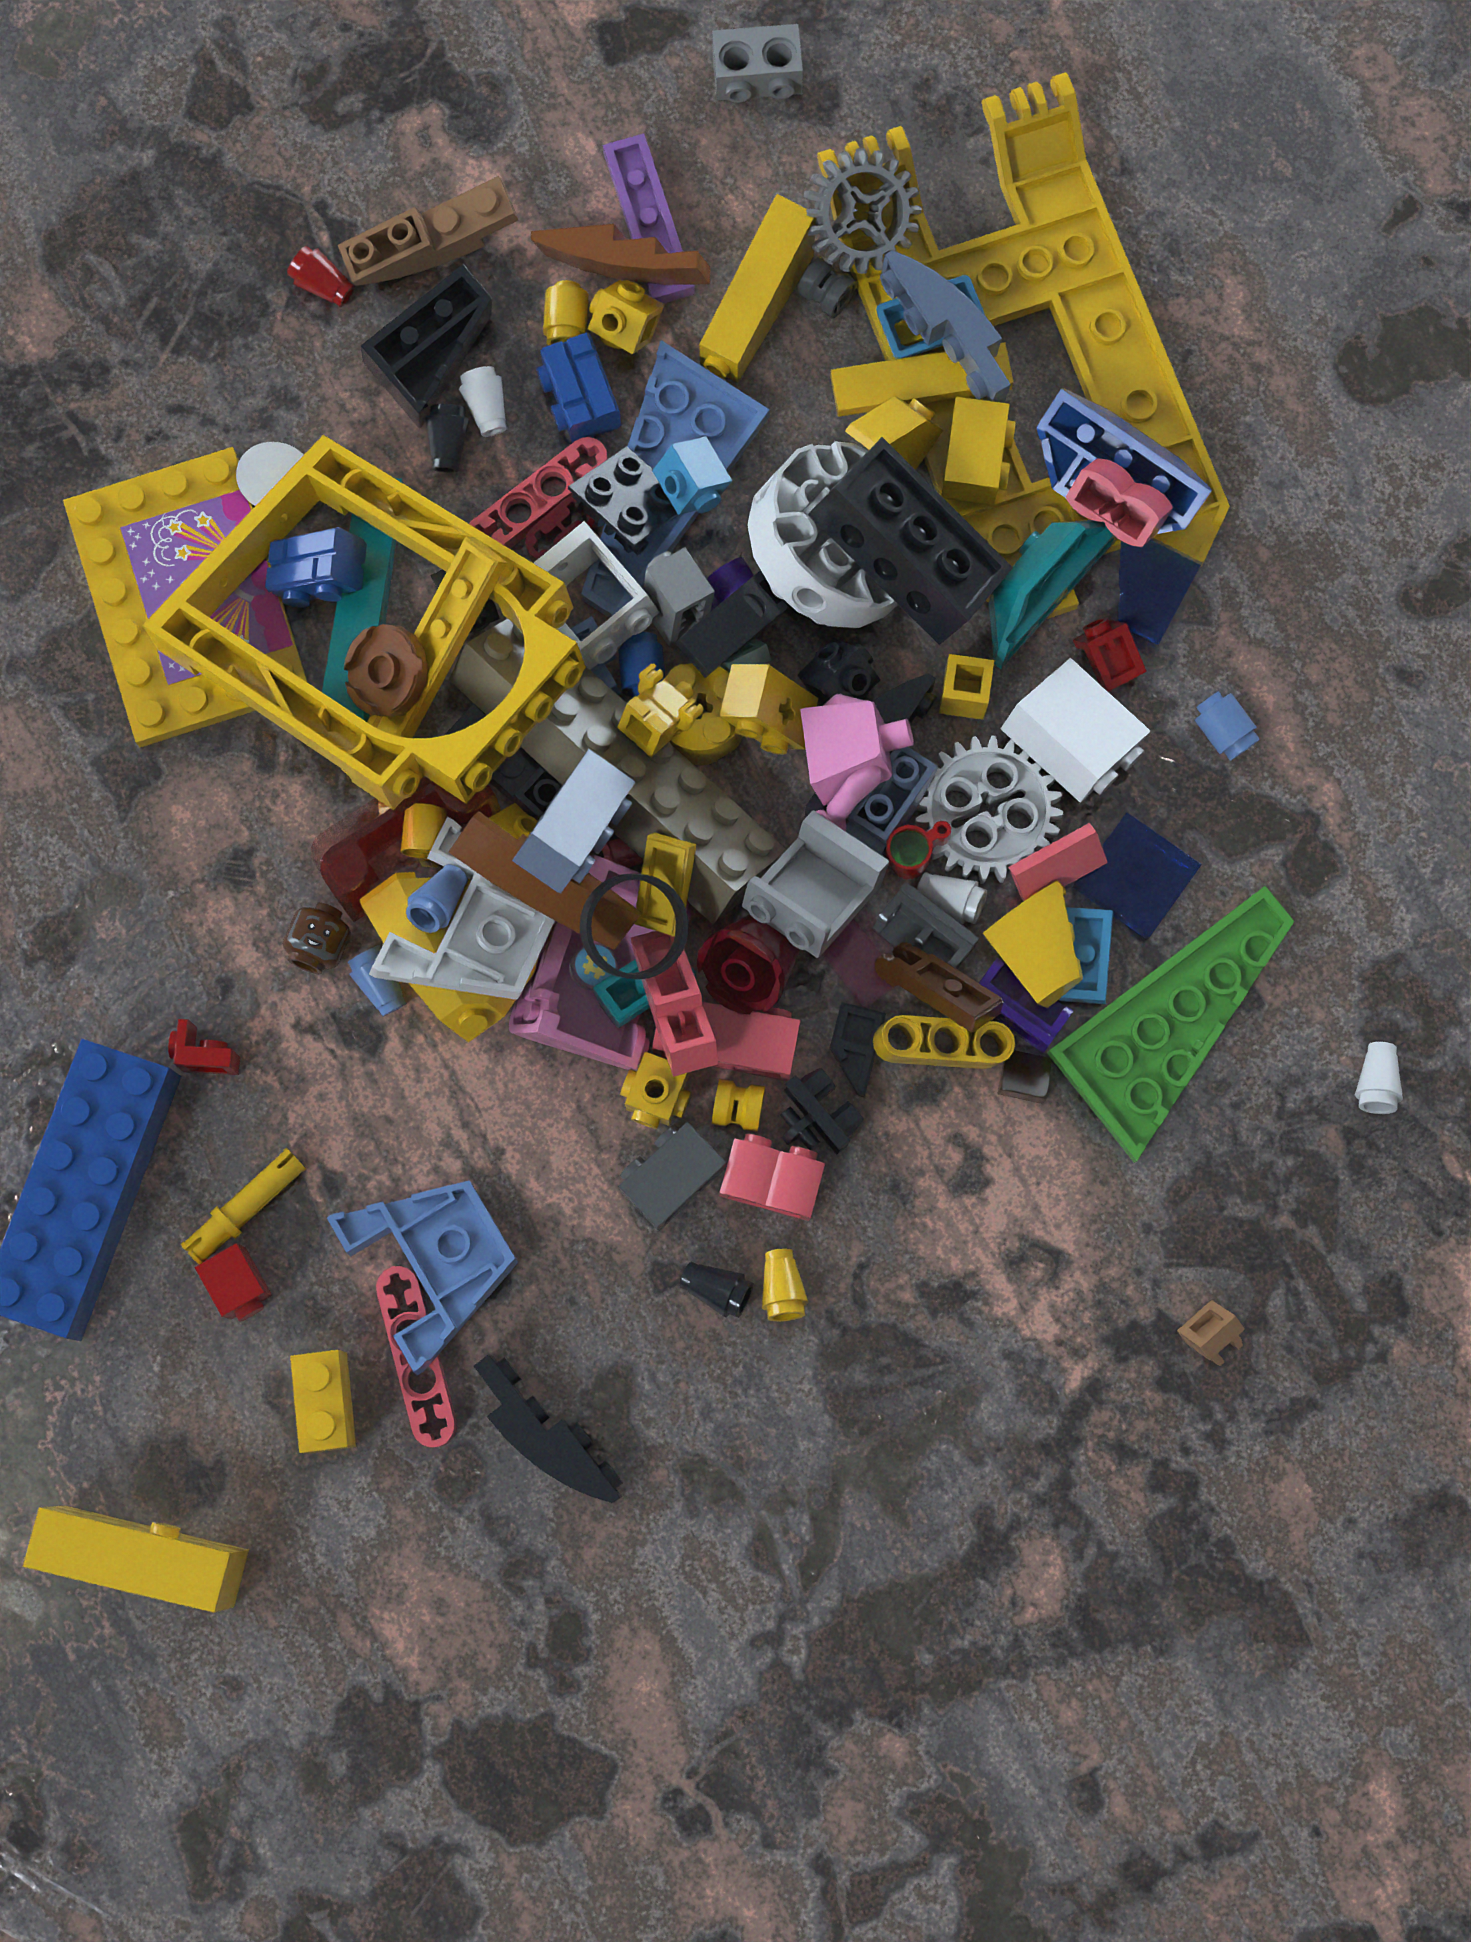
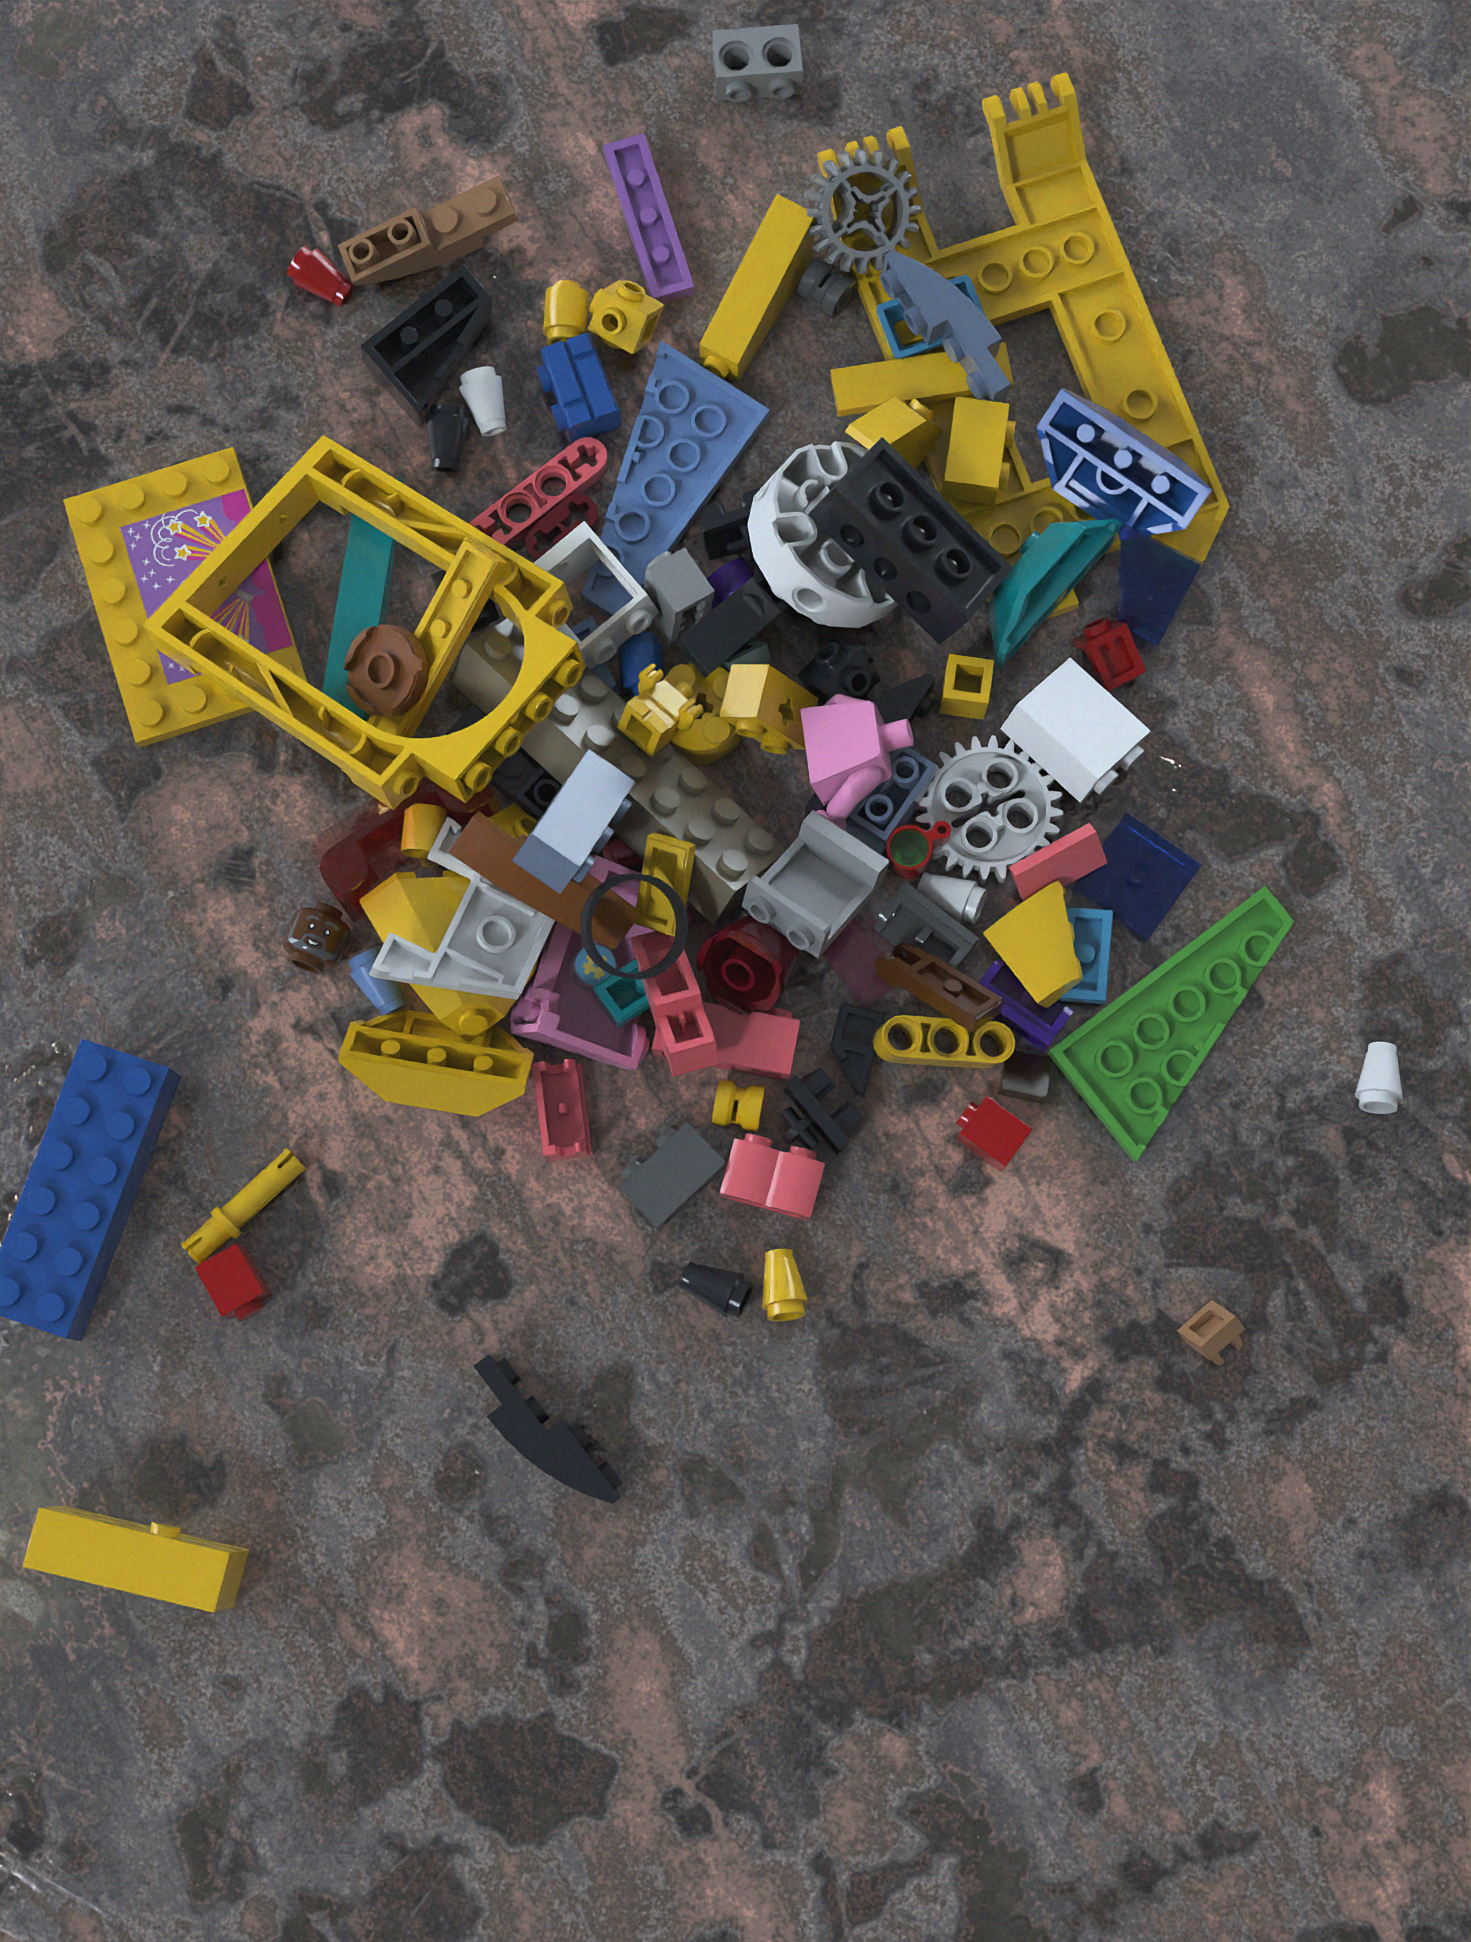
red bracket [168,1019,240,1075] -> none
white sticker [236,442,303,506] -> none
blue brick [265,527,367,608] -> none
yellow brick [290,1350,356,1453] -> none
medium blue wing [327,1180,518,1375] -> none
coral beam [376,1266,457,1448] -> none
medium blue cone [406,864,468,933] -> none
dark orange slope [531,224,710,285] -> none
black hinge [568,446,678,555] -> none
yellow brick [620,1052,691,1129] -> none
dark azure brick [652,437,732,515] -> none
coral brick [1066,458,1173,547] -> none
medium blue brick [1194,691,1260,761] -> none
none -> yellow wedge [338,1010,534,1117]
none -> coral hinge [532,1059,593,1162]
none -> black hips [700,488,760,562]
none -> red brick [955,1096,1033,1172]

